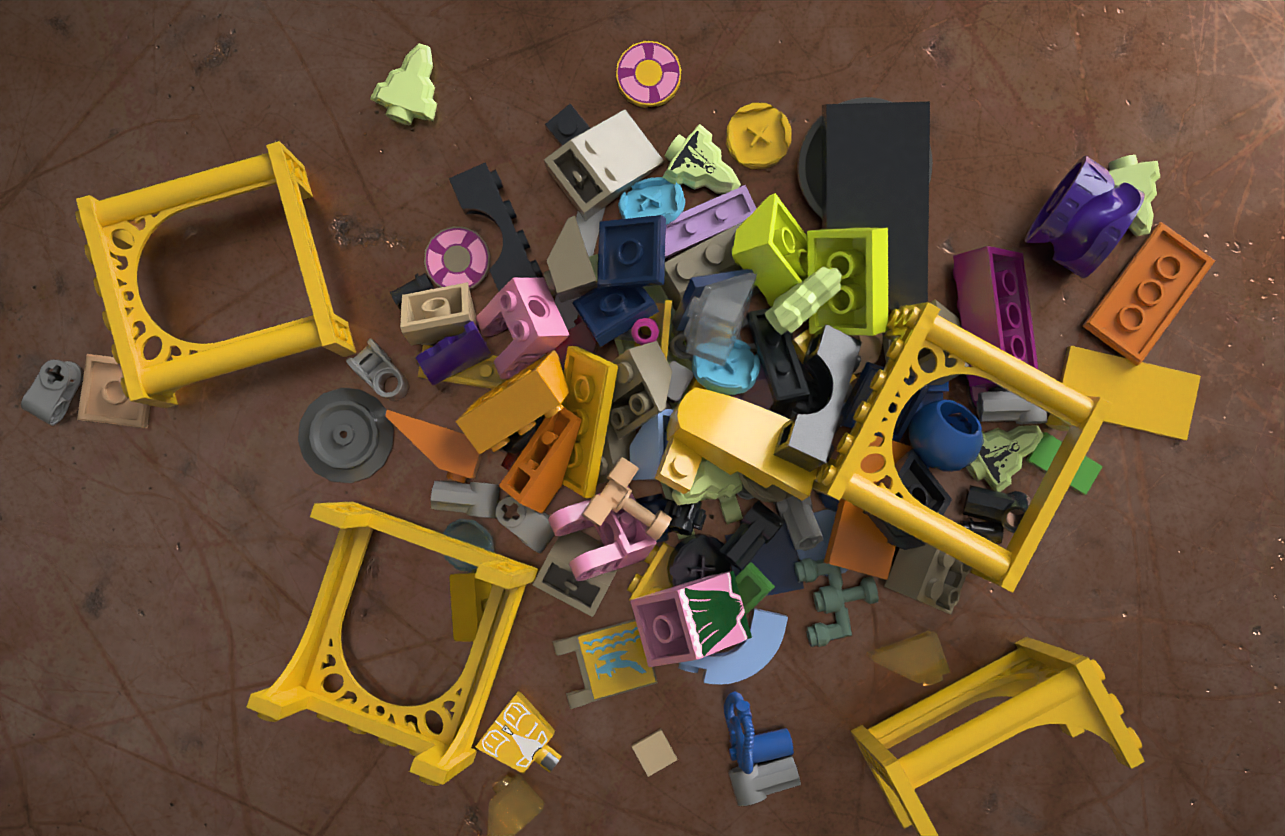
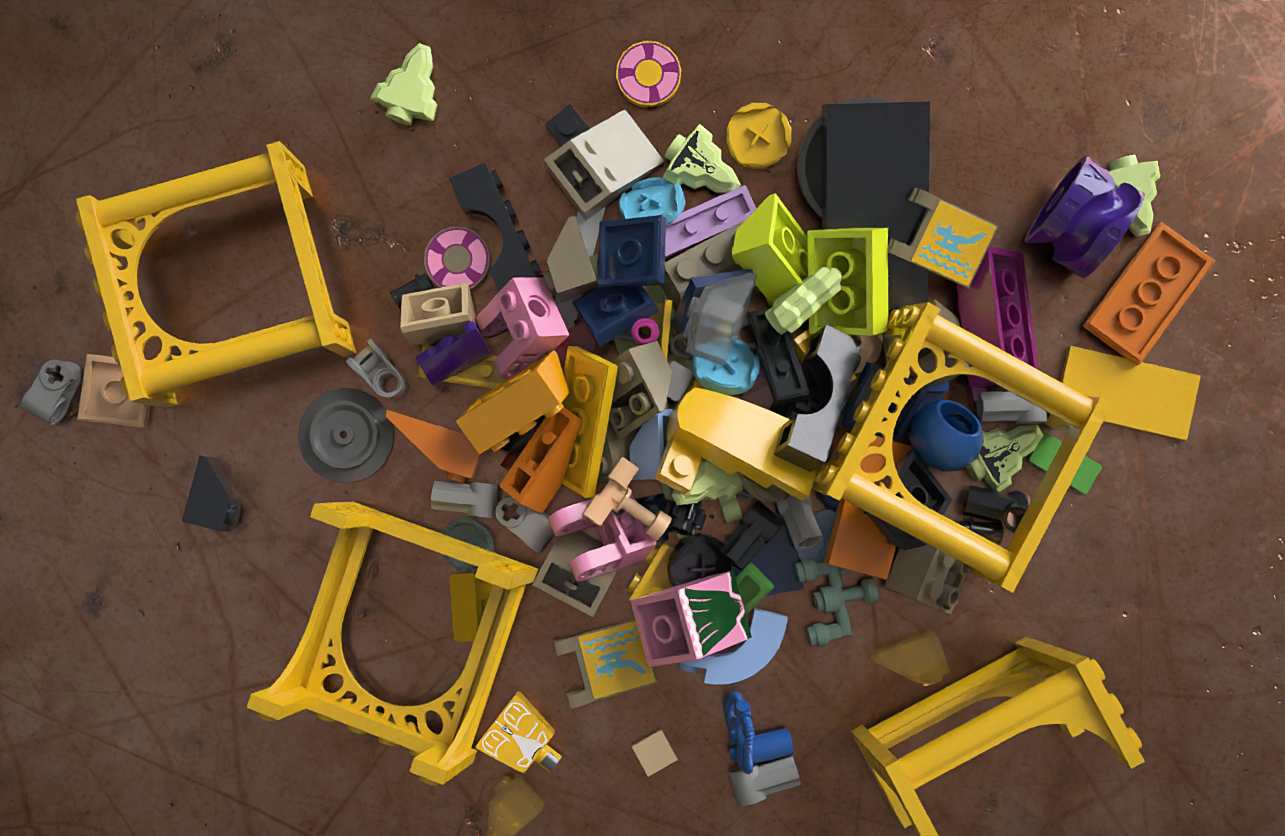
none -> black slope [182,456,241,532]
none -> flag [888,187,999,288]

